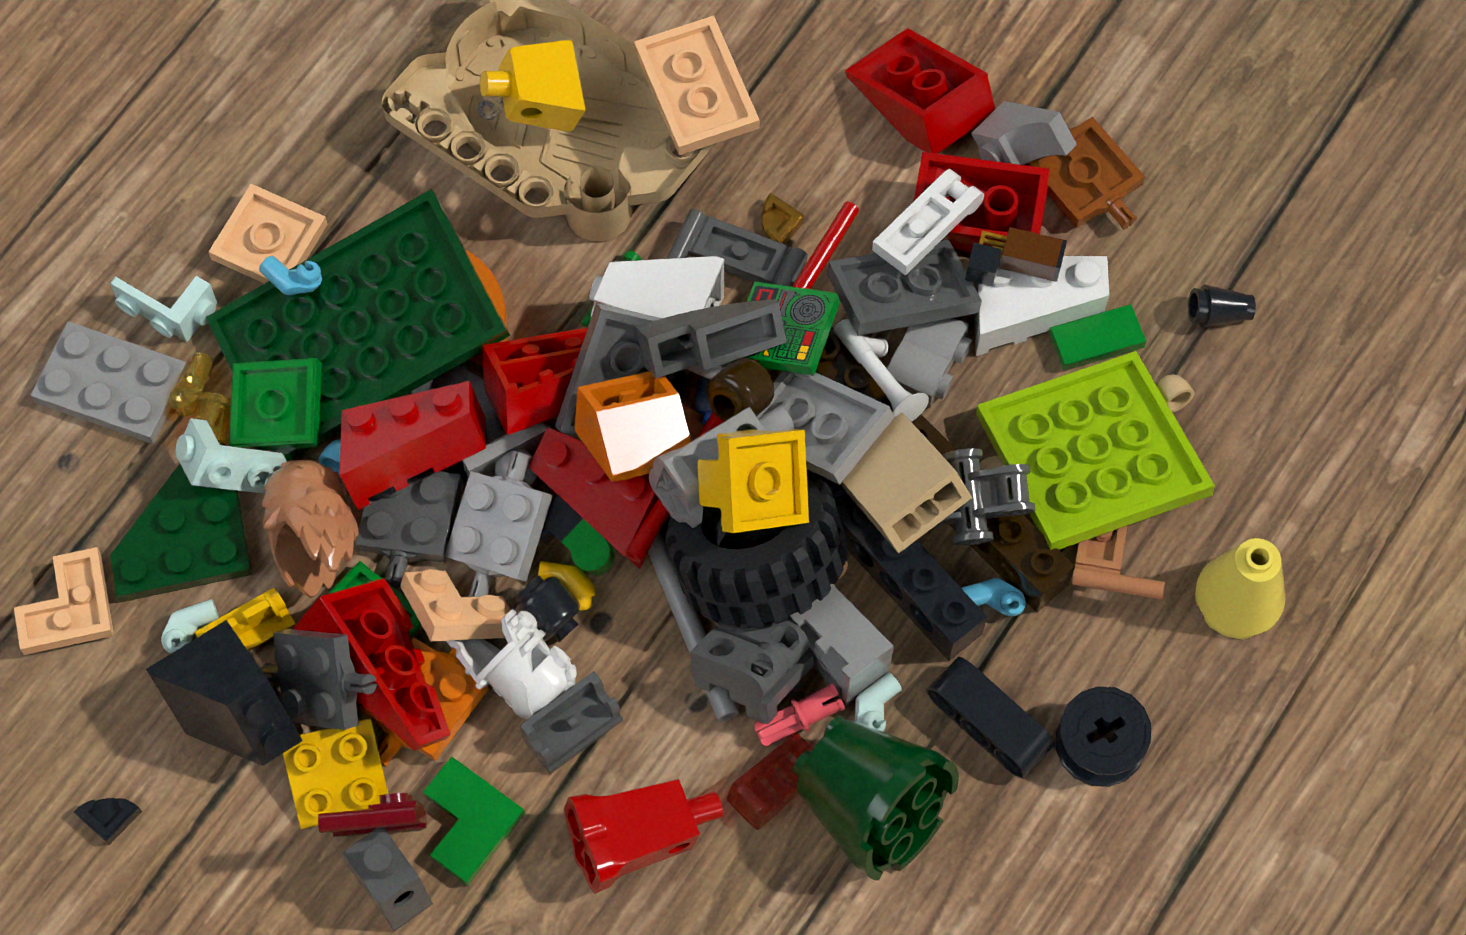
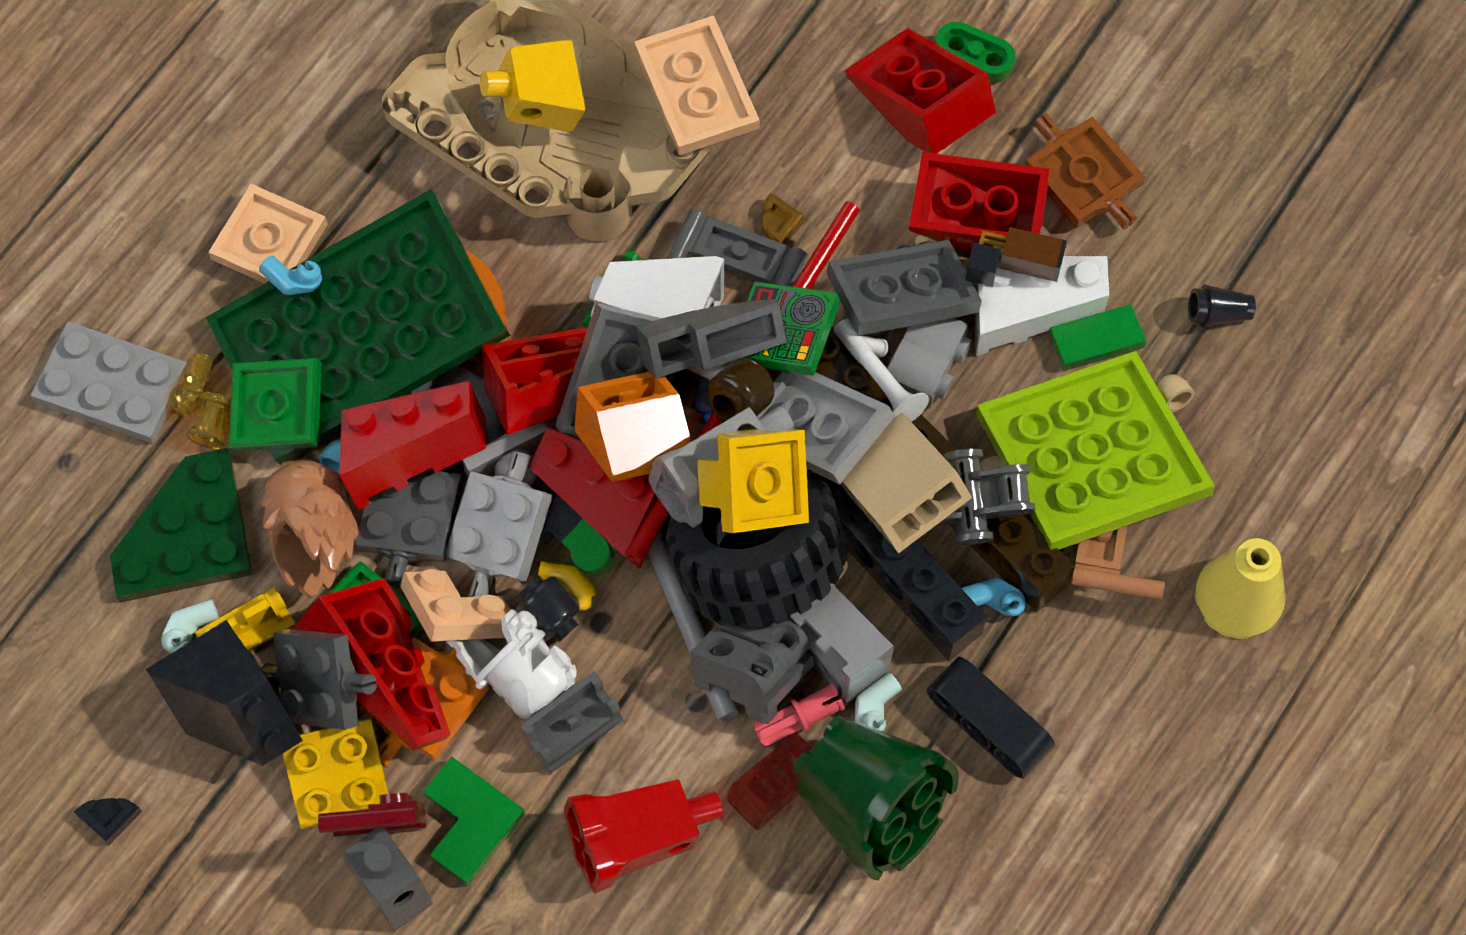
light nougat plate [14,547,114,655] -> none
light aqua bracket [110,276,217,342] -> none
light aqua bracket [175,418,286,494] -> none
white plate [872,169,984,276] -> none
light grey arch [971,101,1077,165] -> none
black piece [1055,686,1151,787] -> none
none -> green plate [935,22,1016,82]

